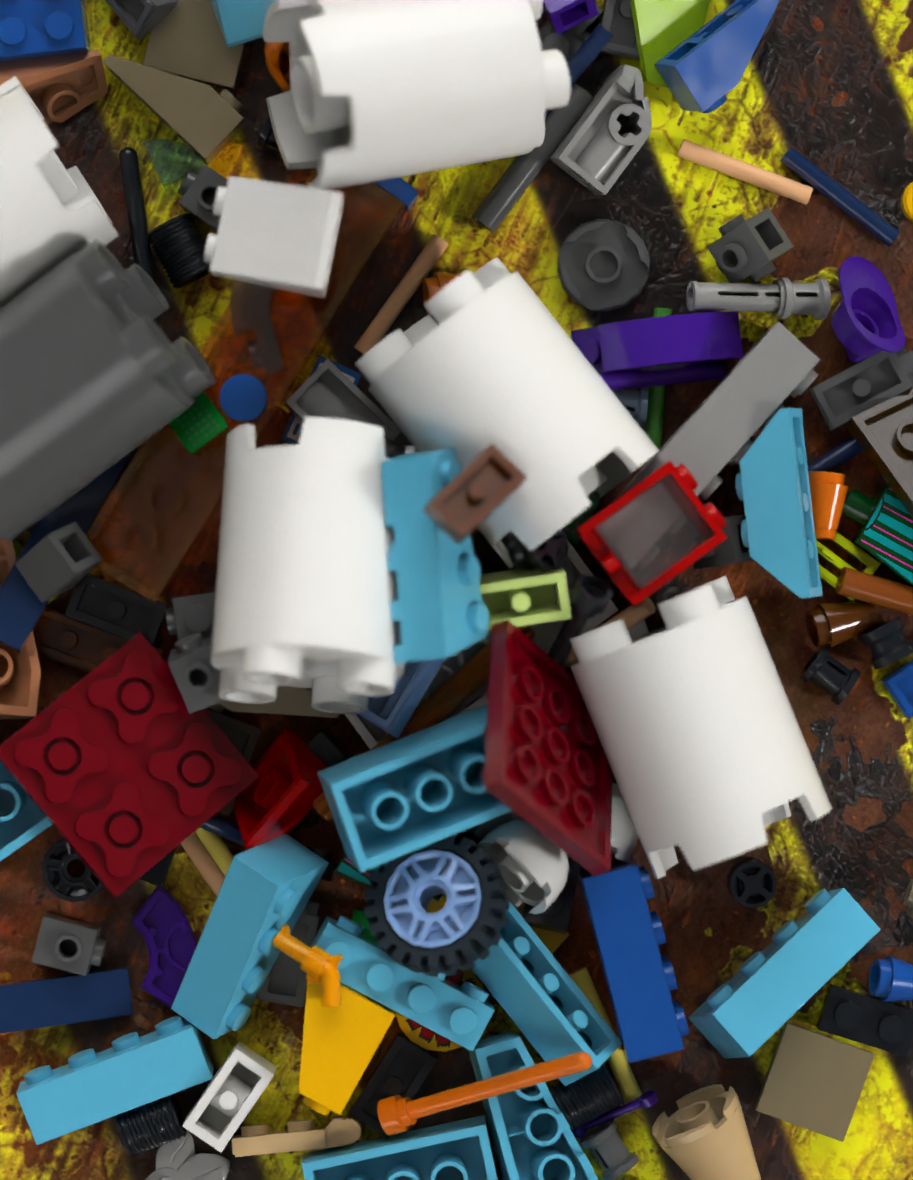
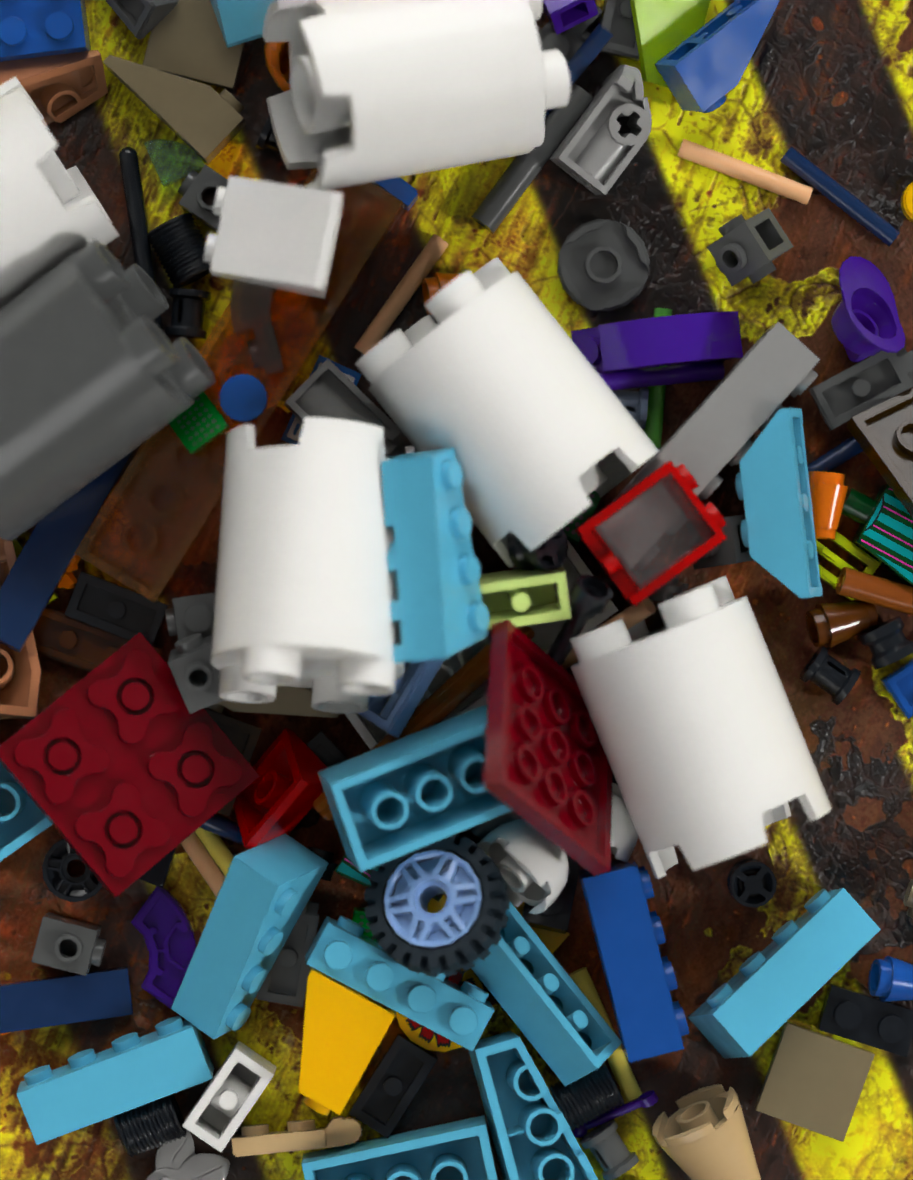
dark grey brick [15,522,103,603] -> none
light orange piece [272,924,344,1007] -> none
orange piece [377,1051,592,1136] -> none
reddish brown plate [423,444,527,545] -> none
light grey pin [686,277,831,320] -> none
none -> black bush [165,288,211,339]

